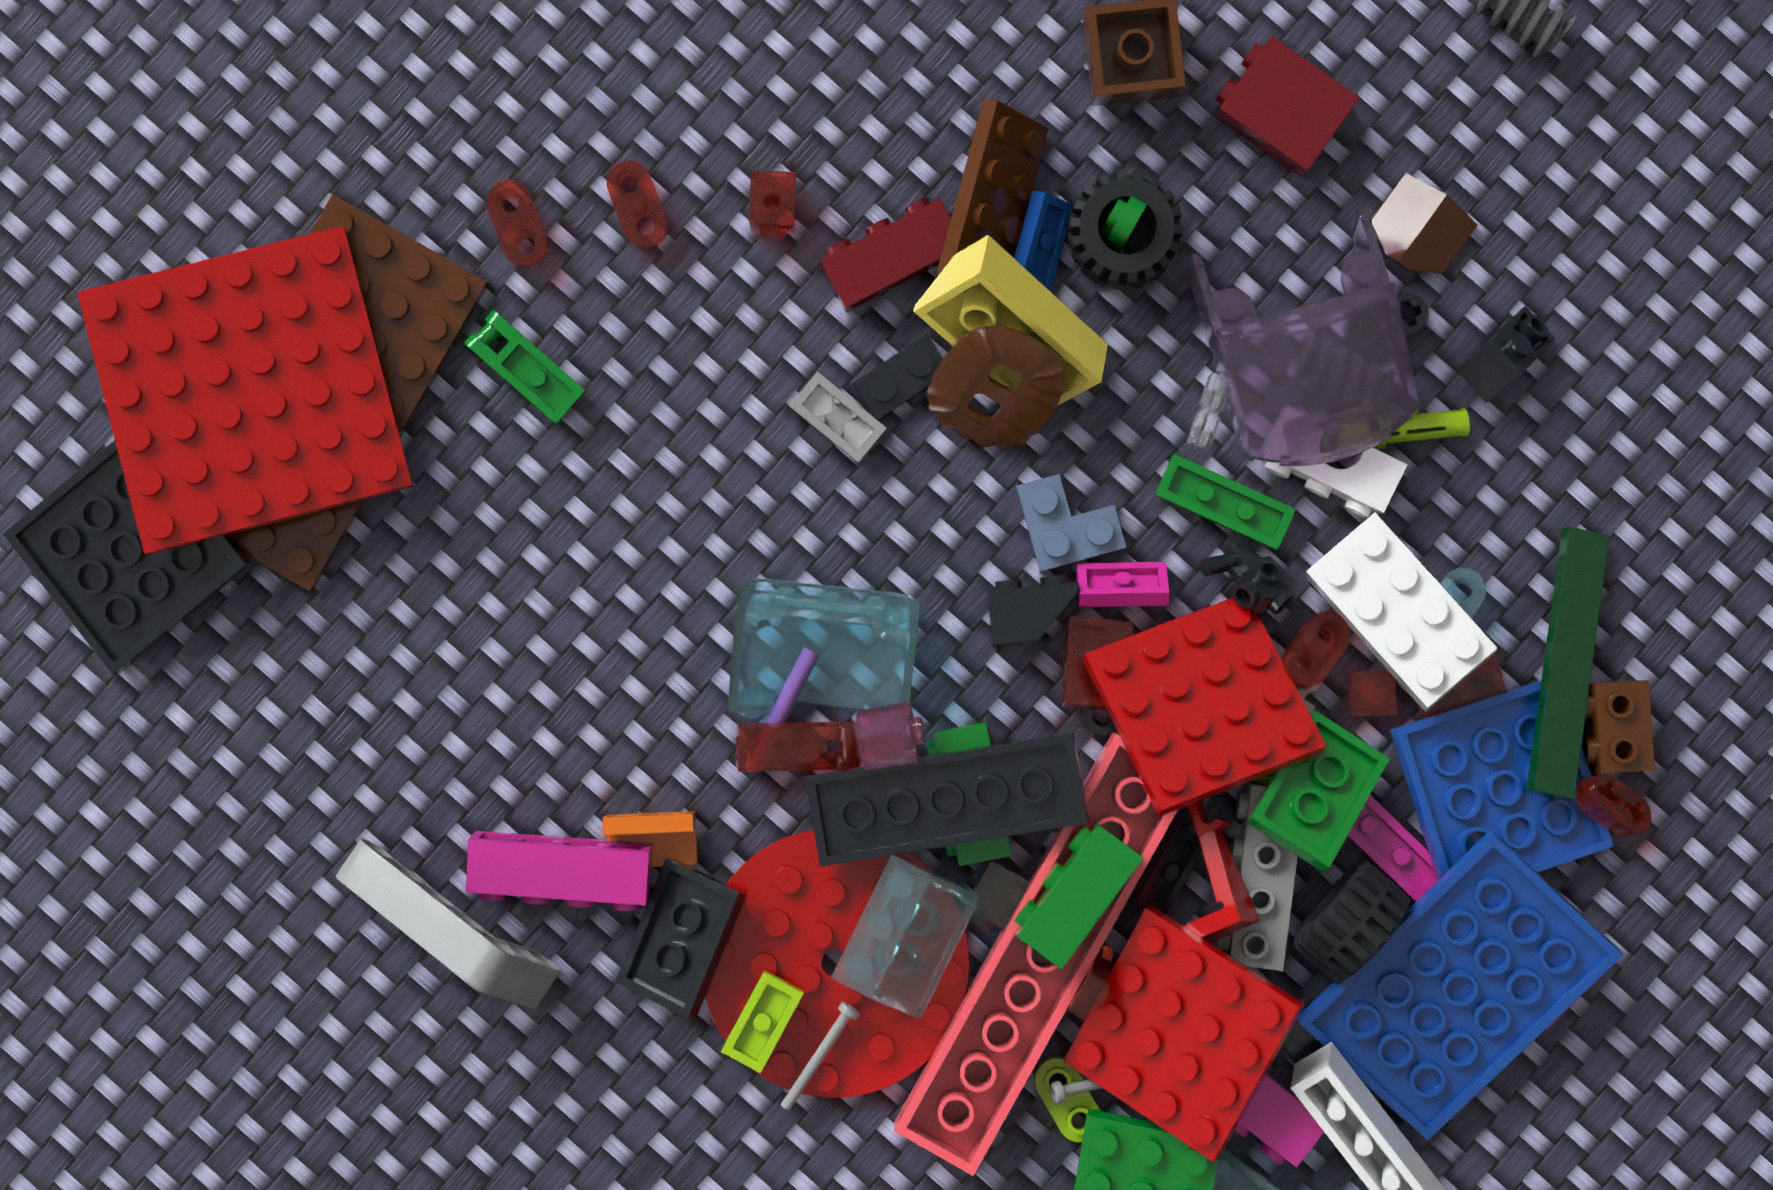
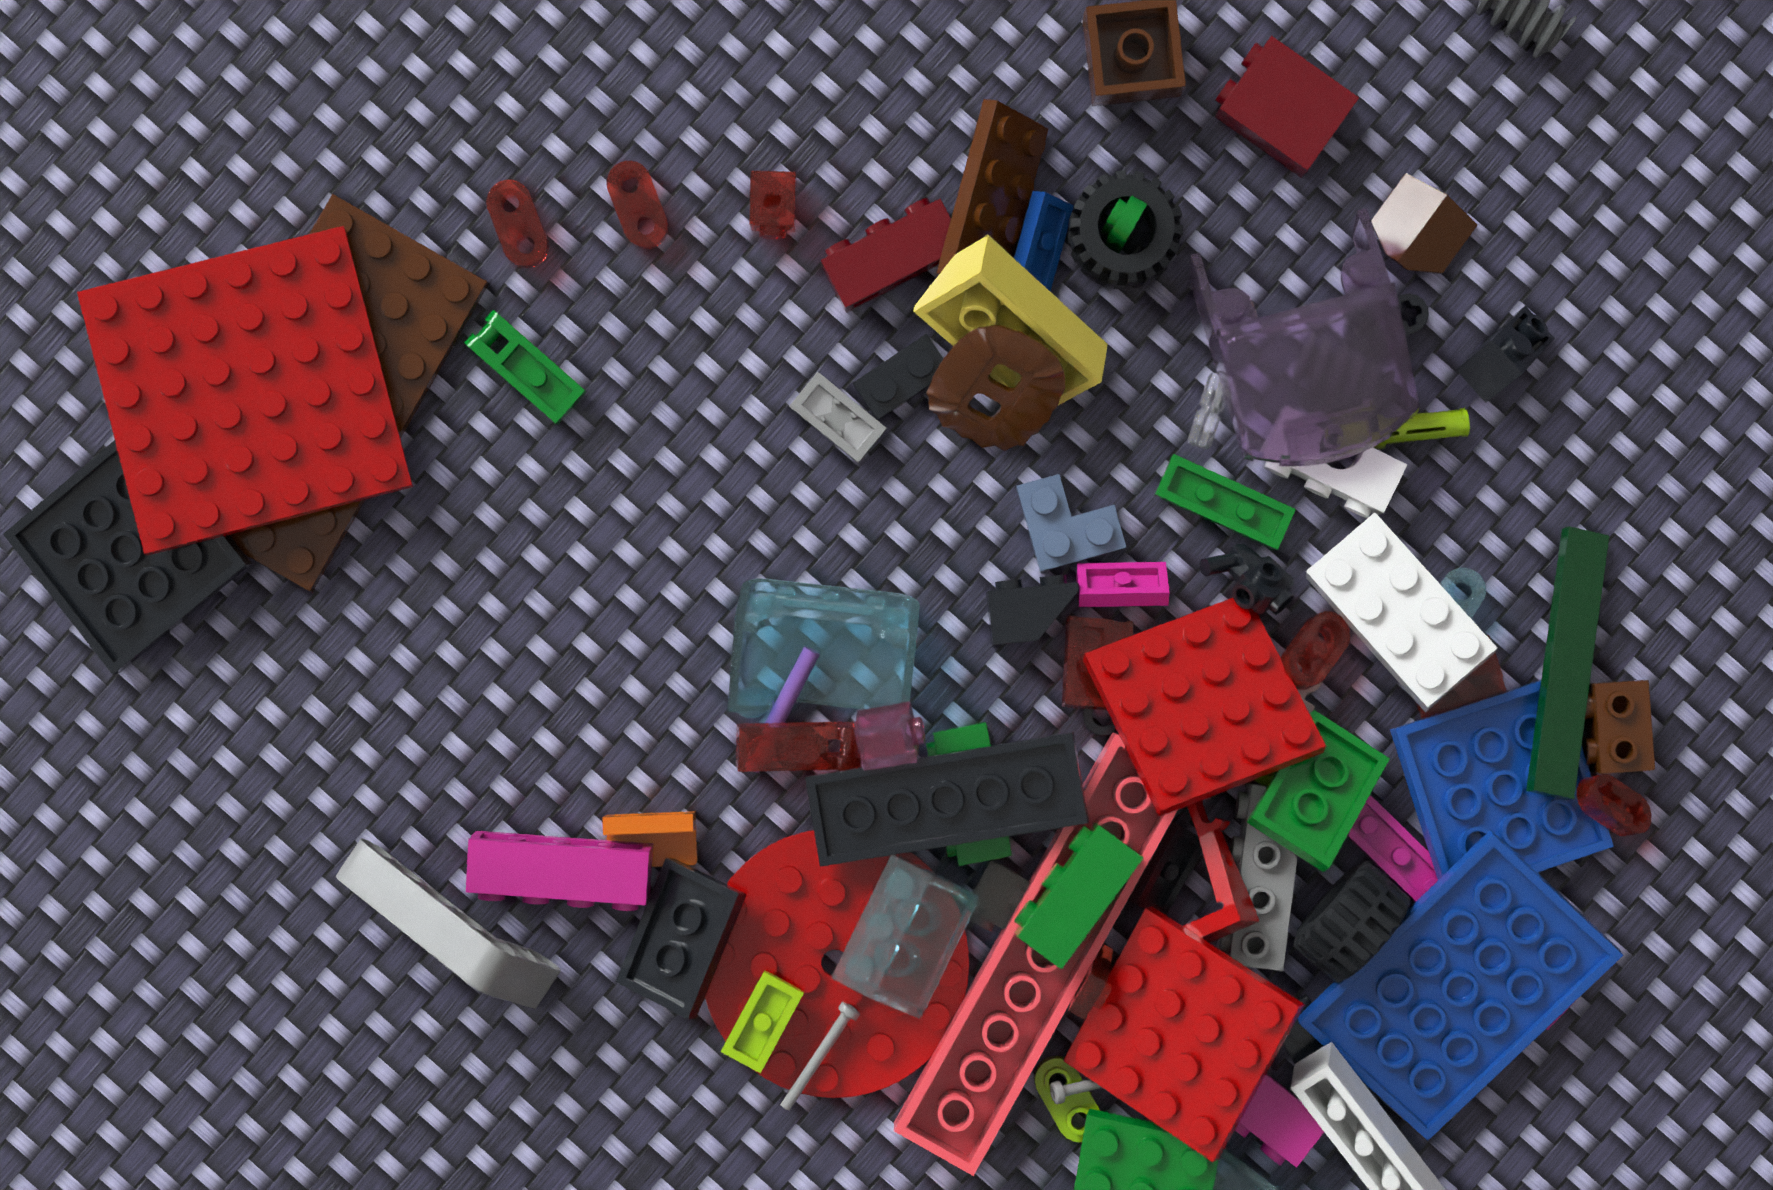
clear red plate [1348,670,1397,717] -> none

